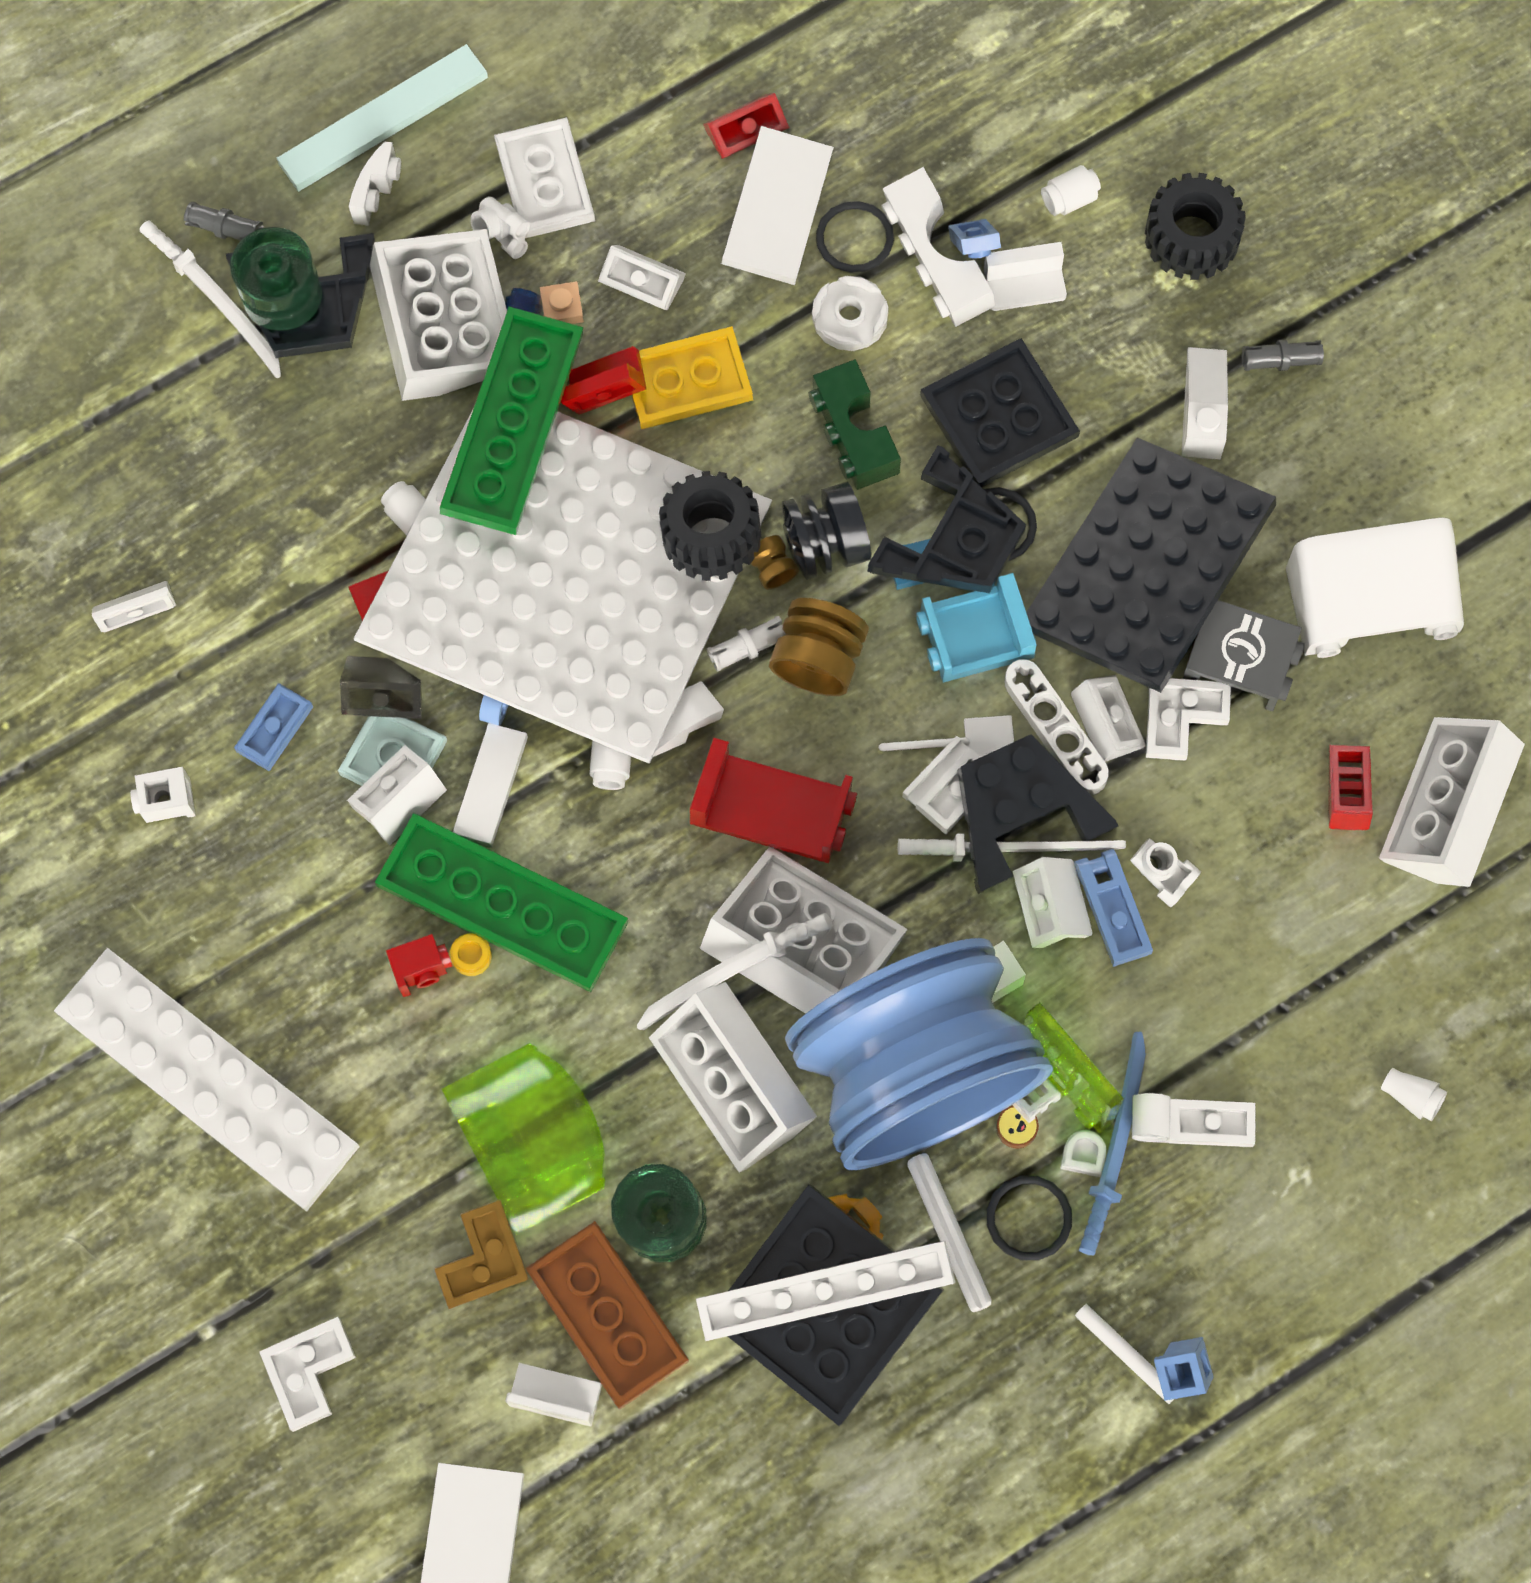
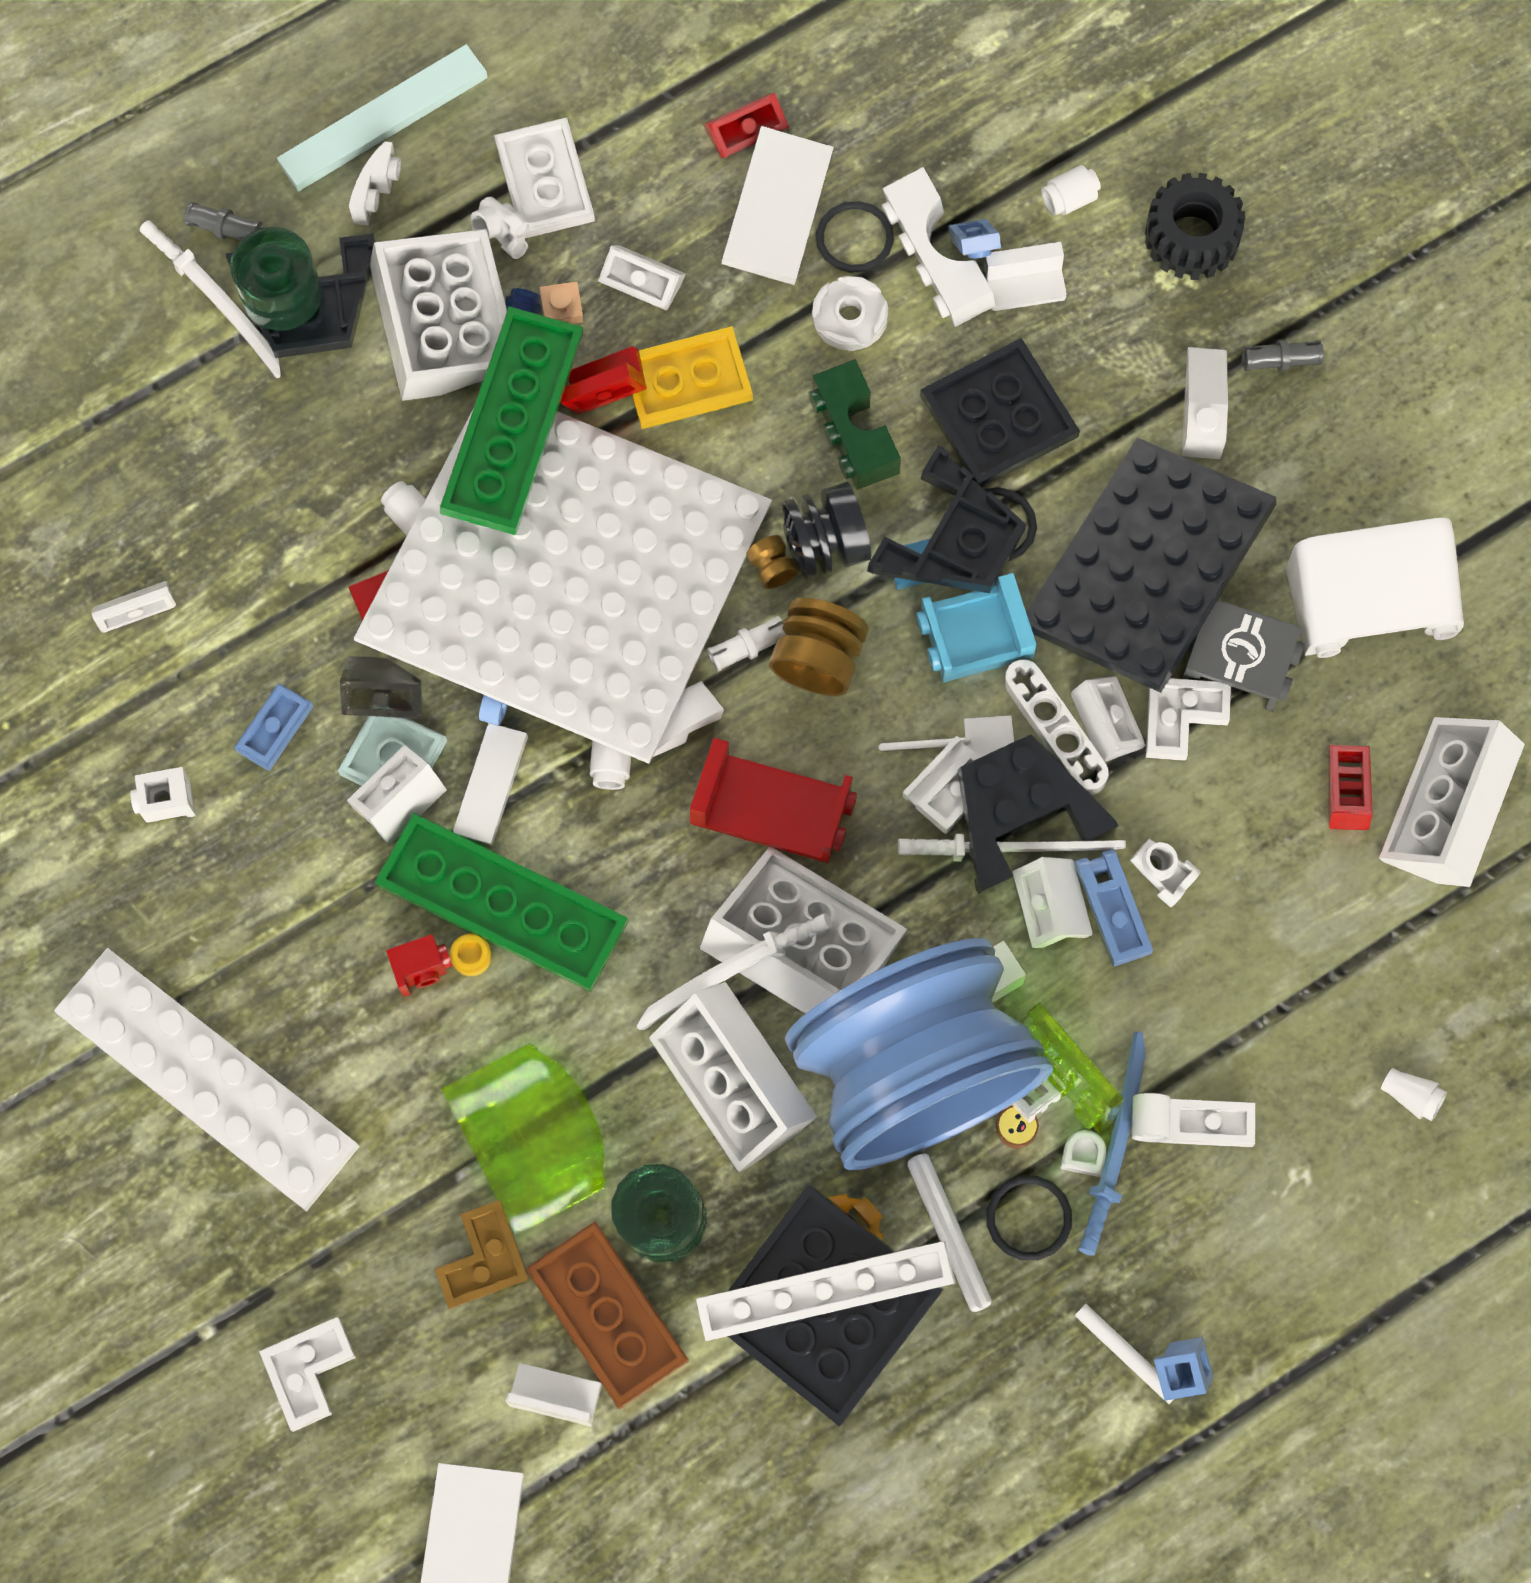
black tyre [659,471,762,581] -> none

